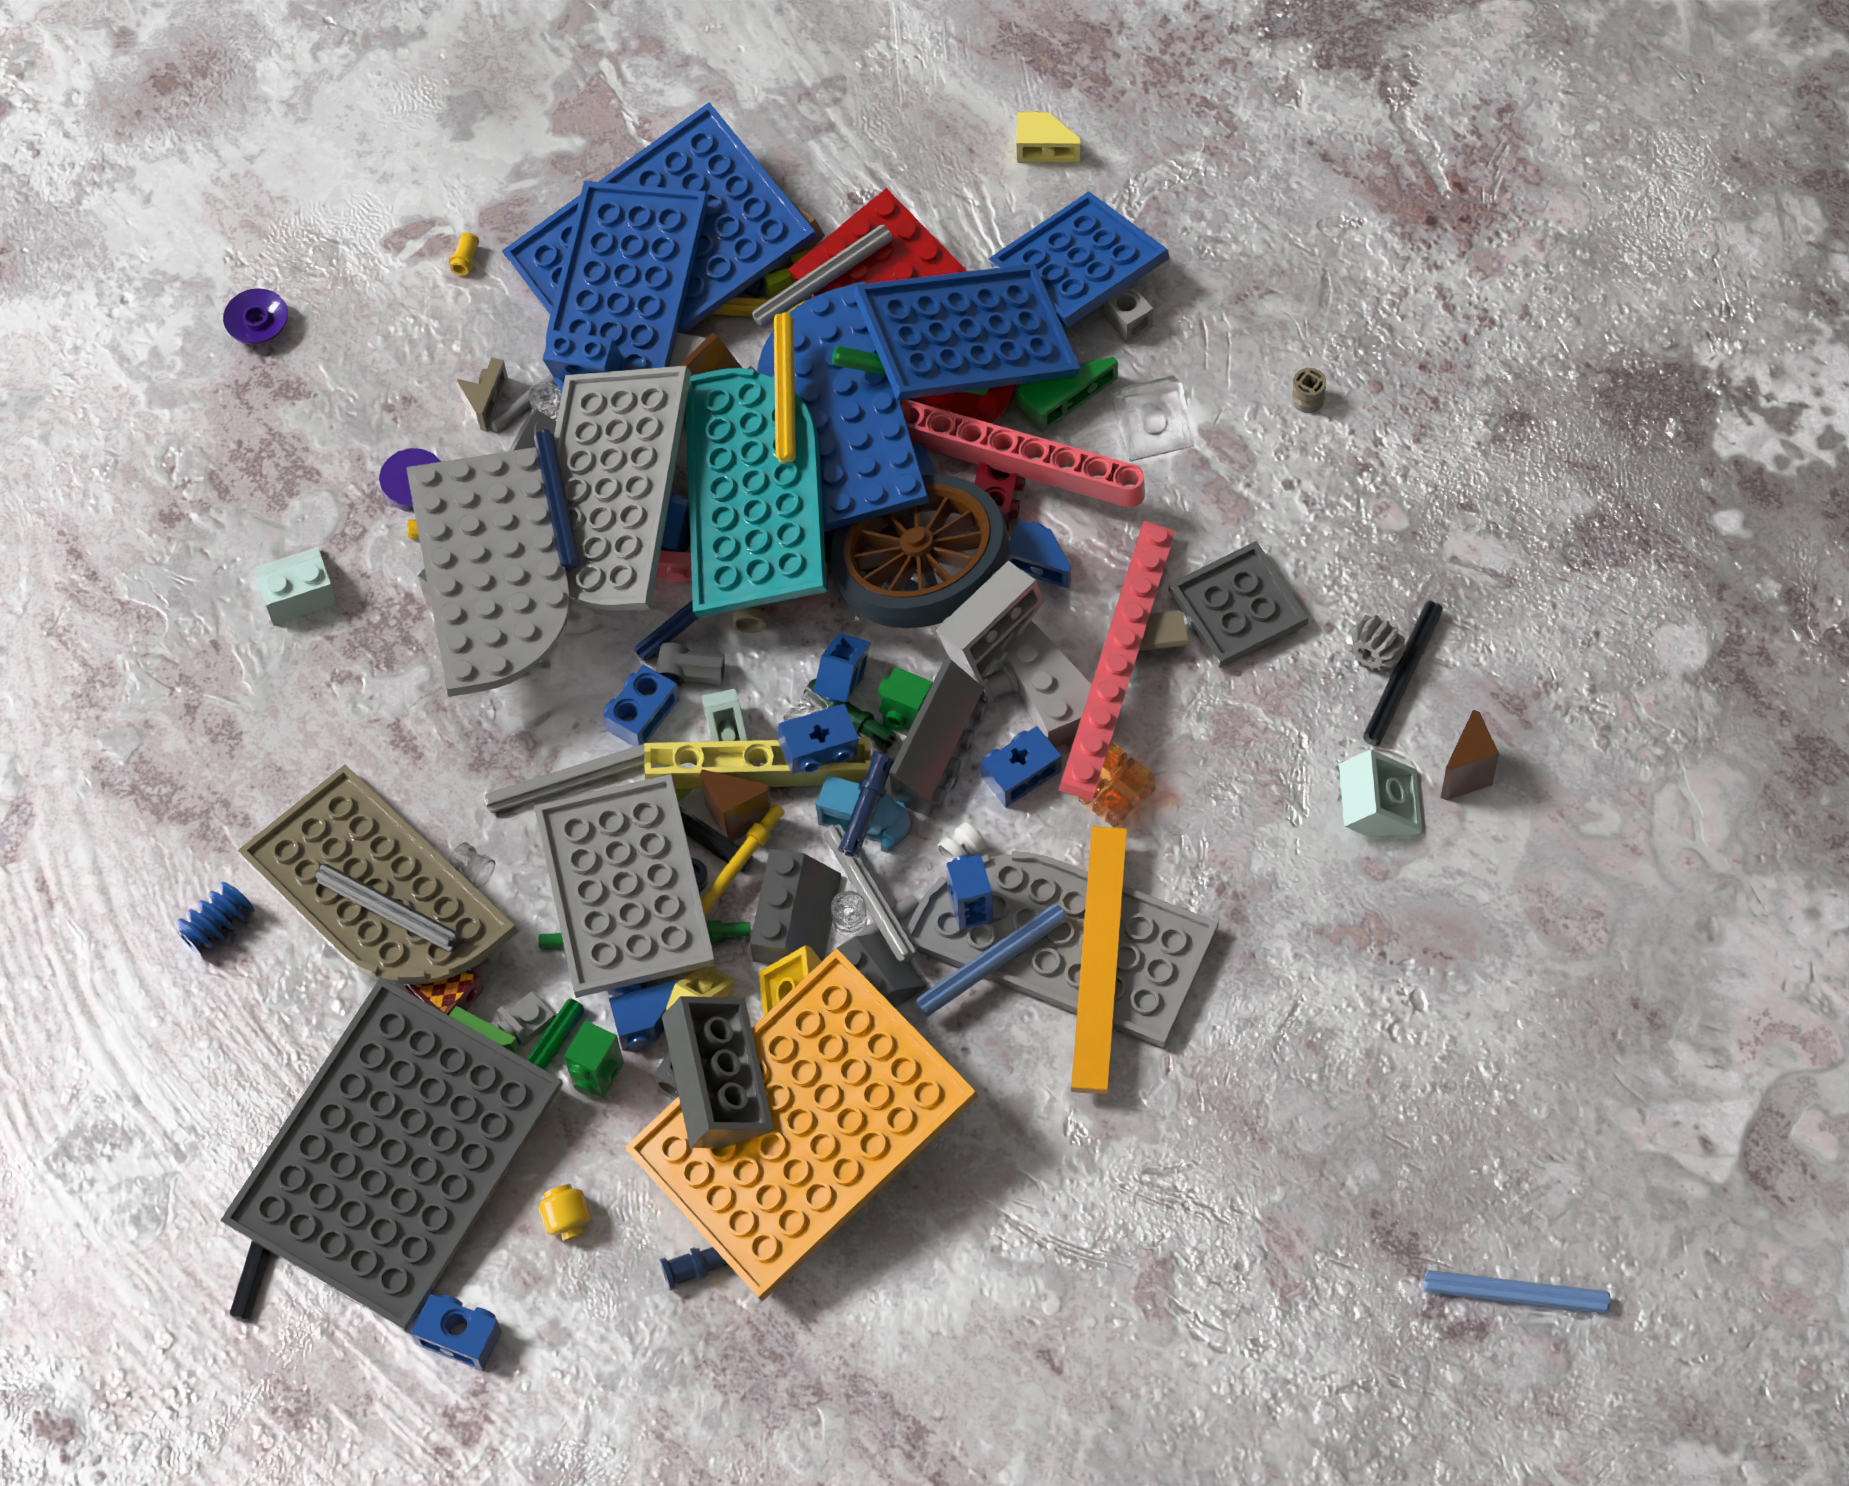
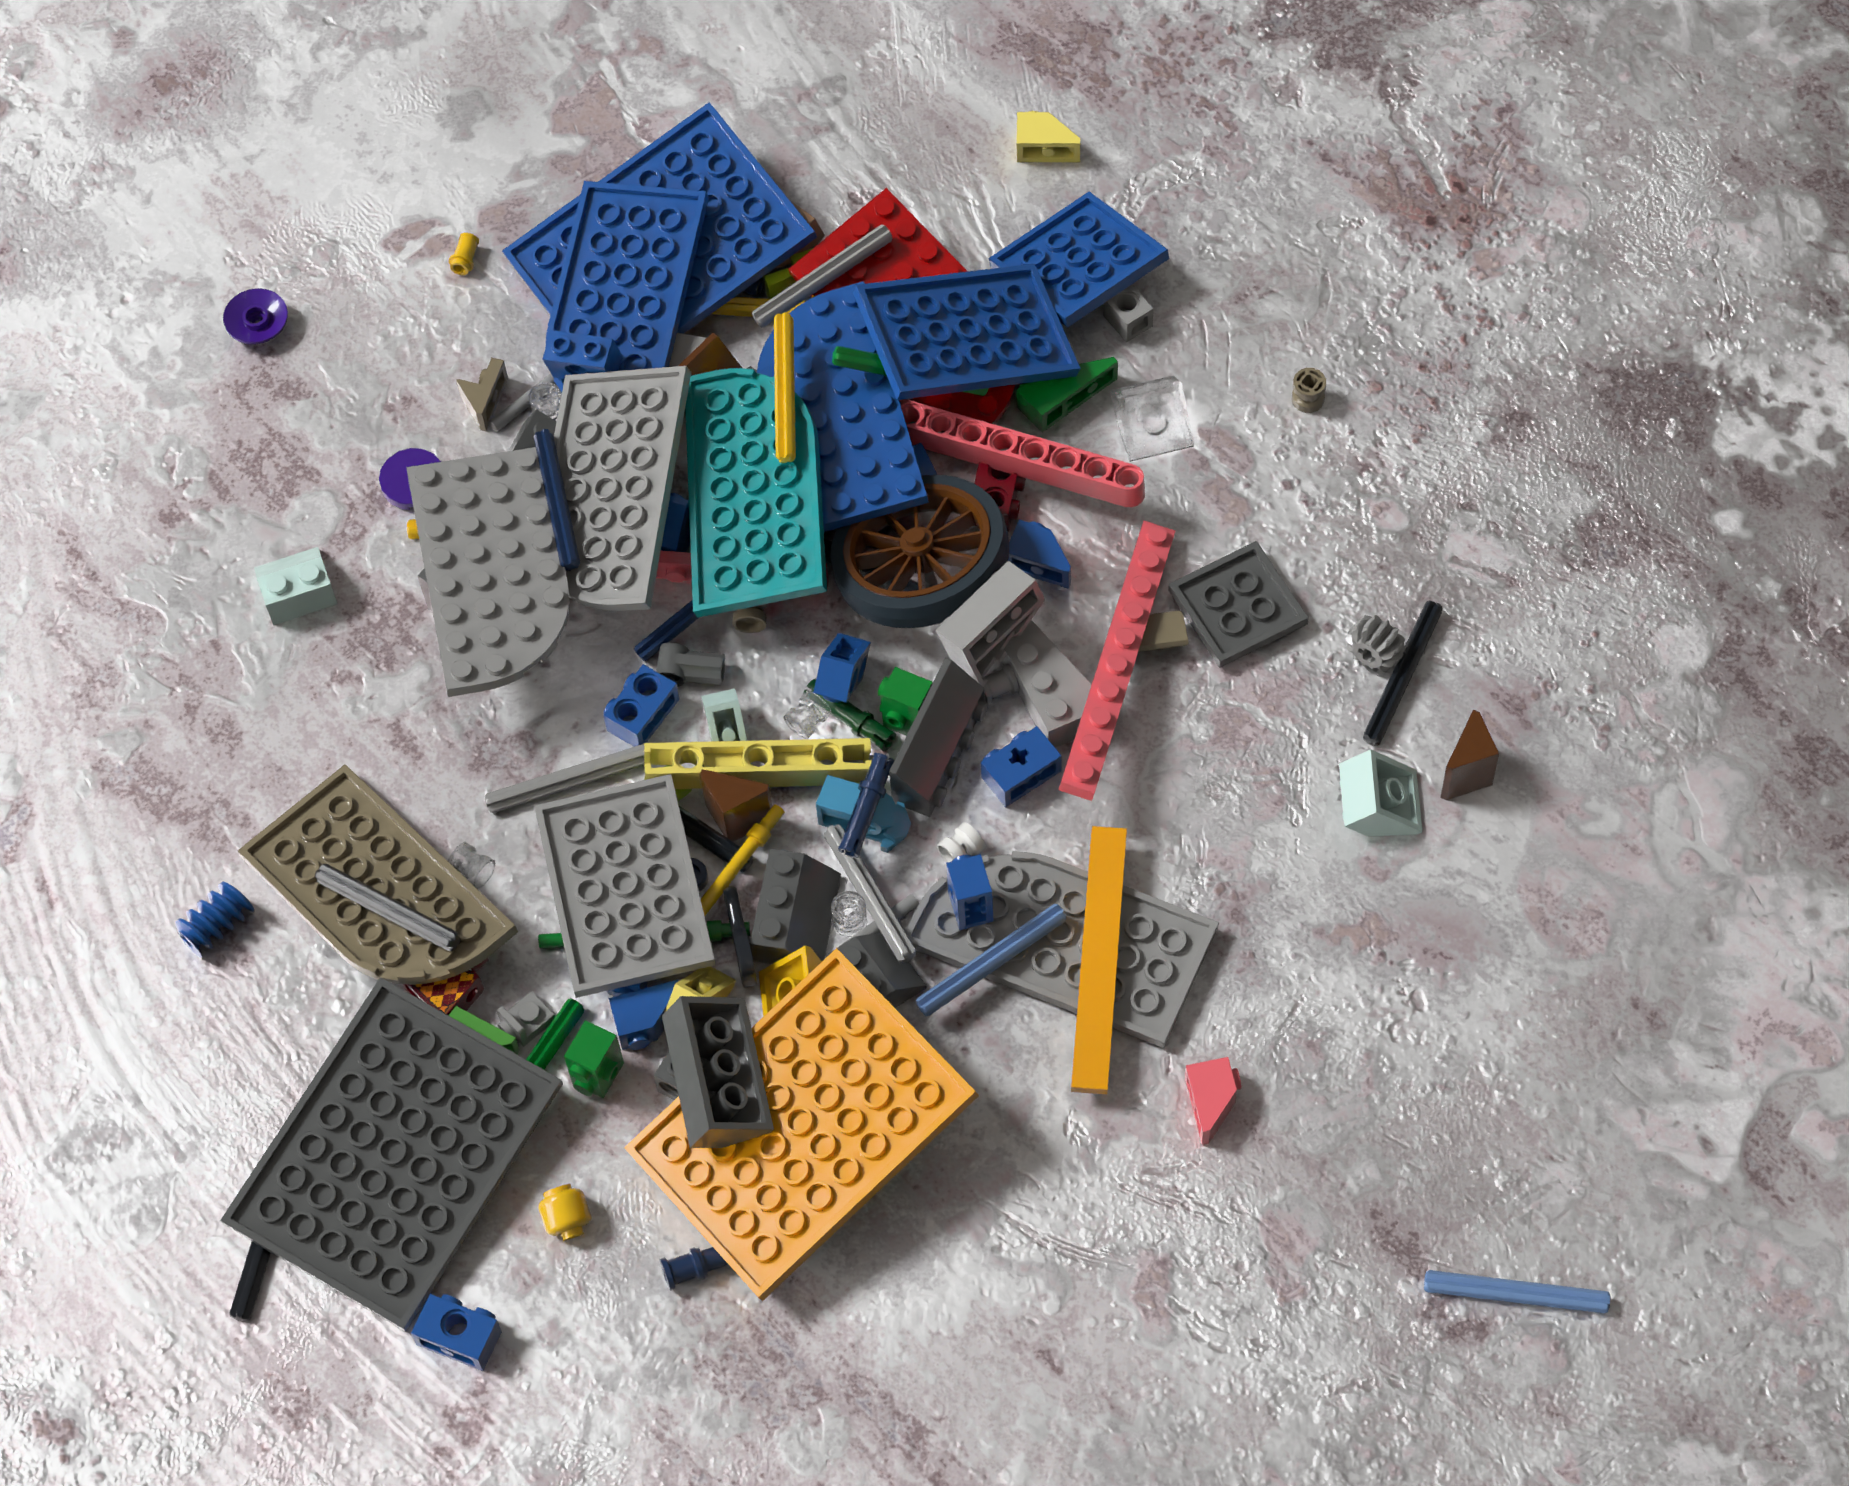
blue brick [777,704,859,774] -> none
clear orange legs [1078,742,1156,828] -> none
none -> black piece [723,886,757,988]
none -> coral slope [1185,1057,1241,1145]

